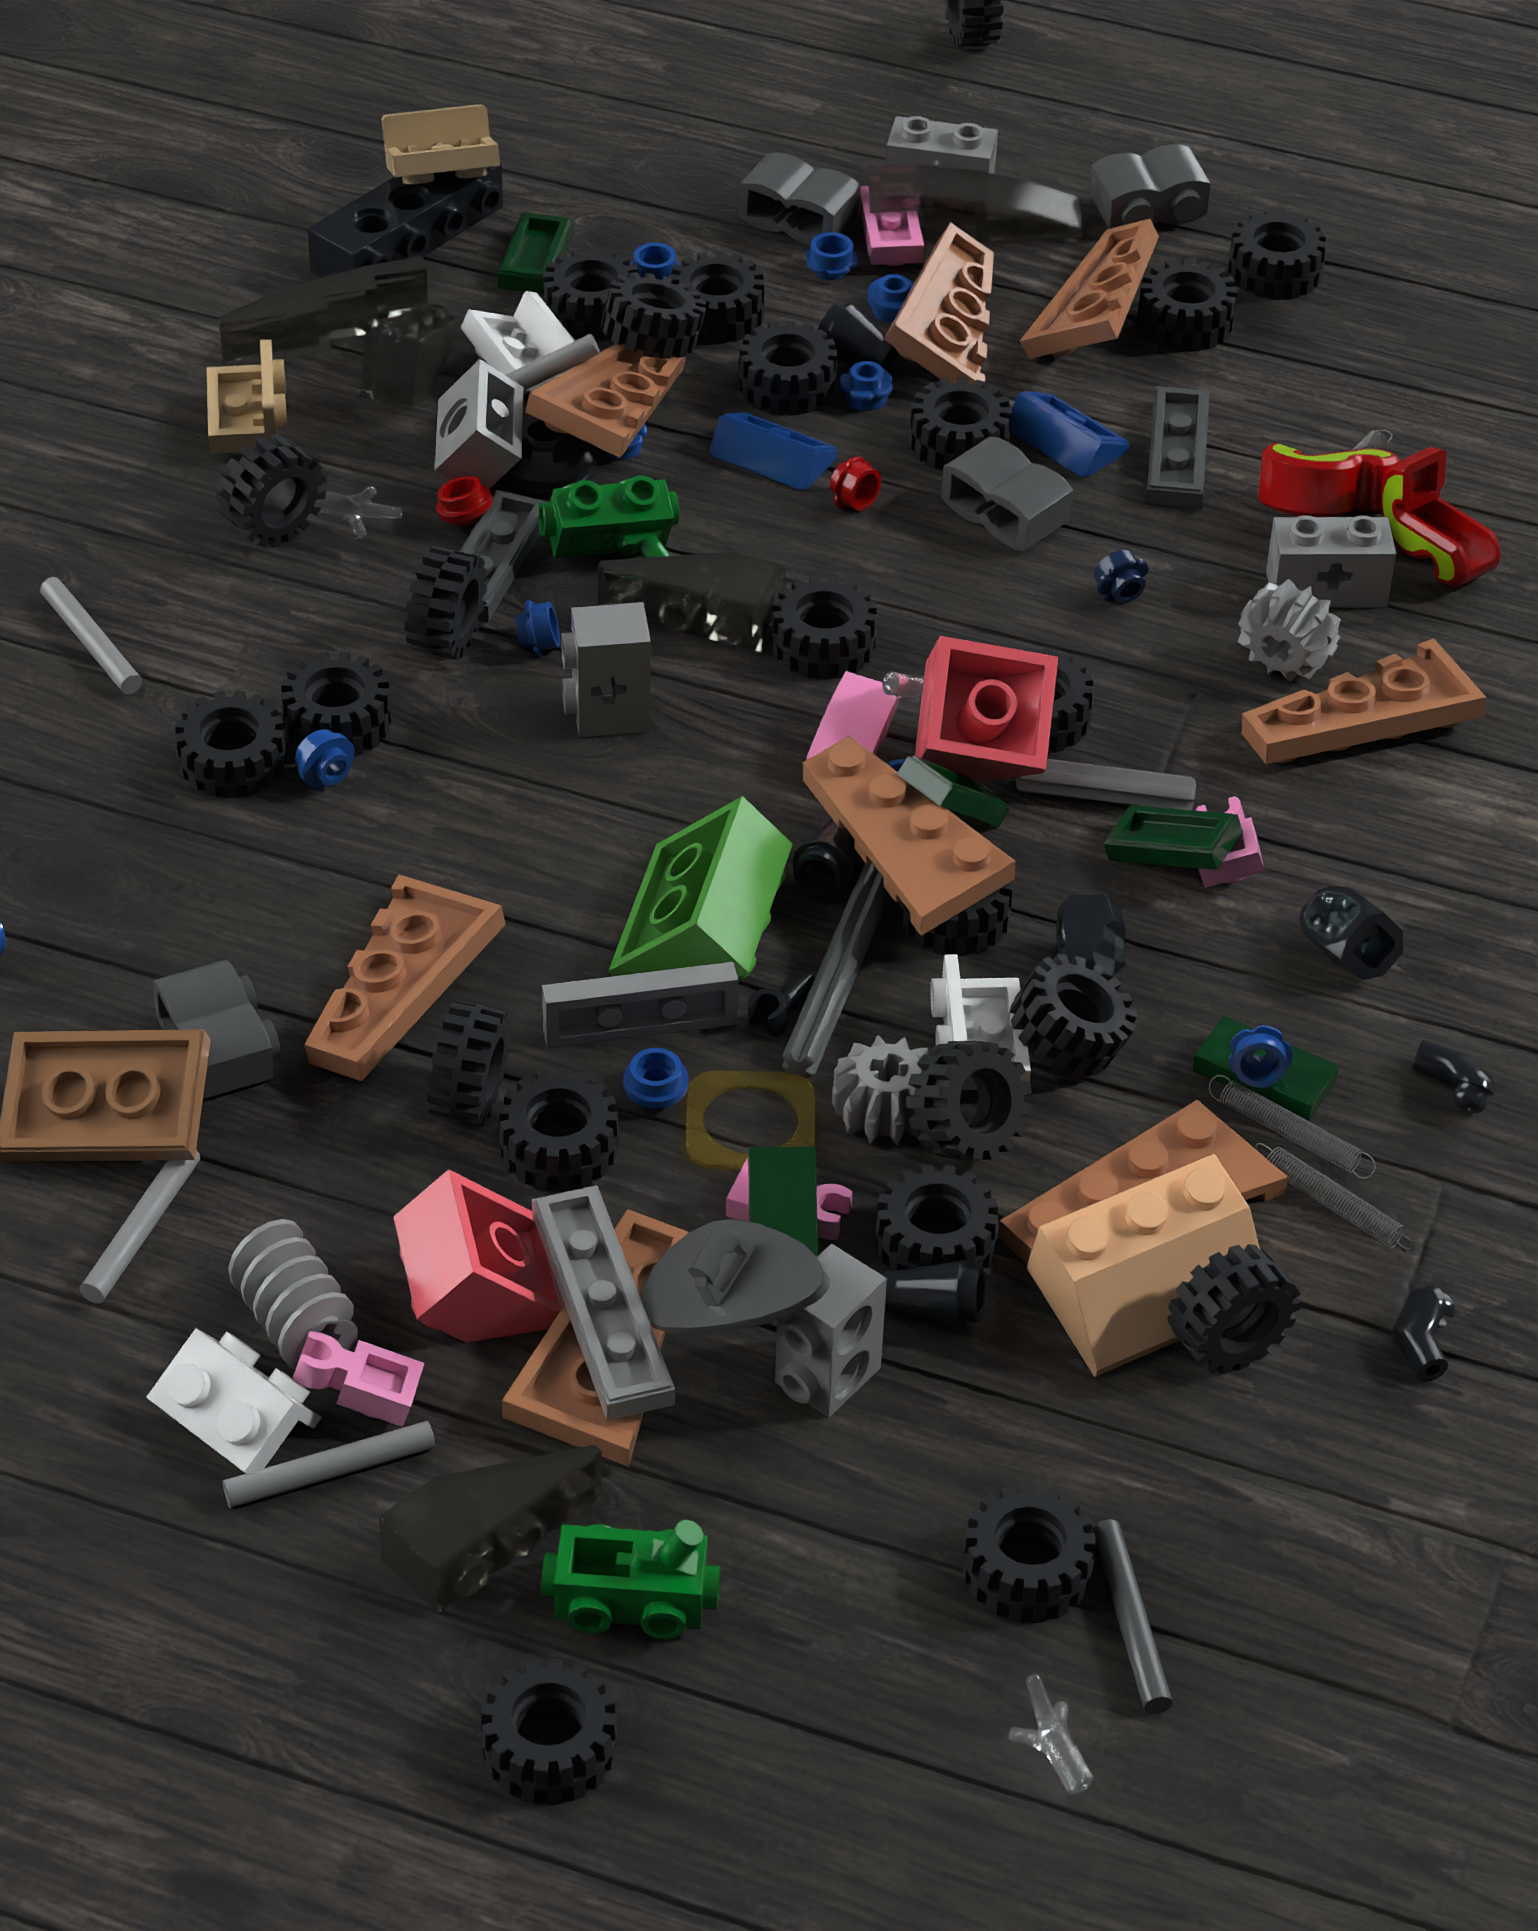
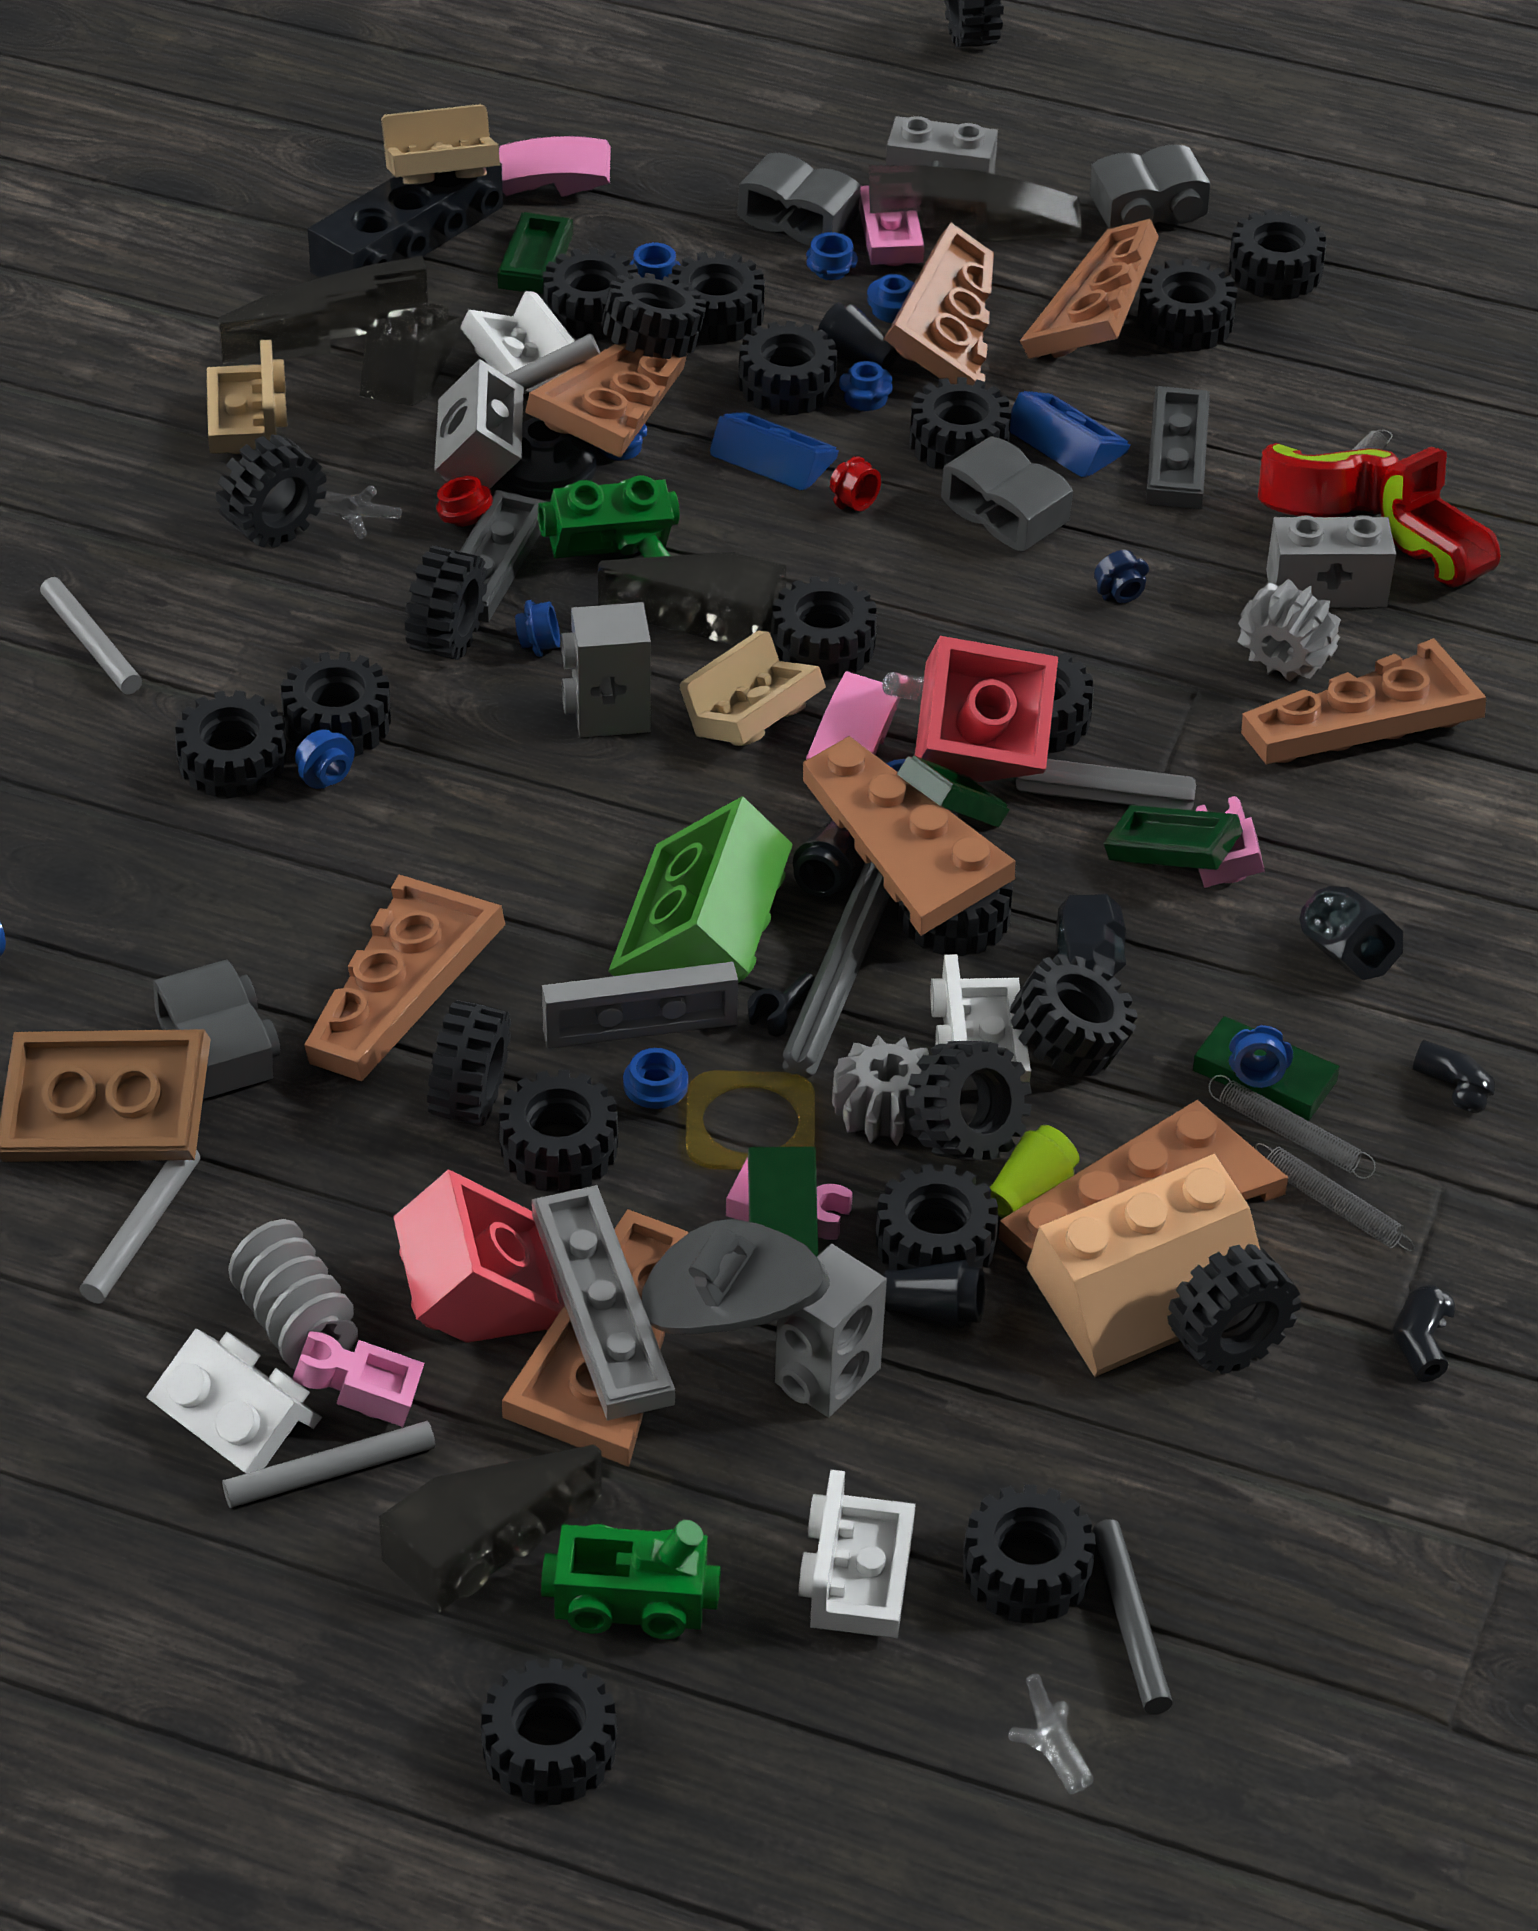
none -> bright pink slope [499,136,611,197]
none -> tan bracket [680,631,826,746]
none -> white bracket [799,1470,915,1638]
none -> lime cone [989,1125,1080,1218]

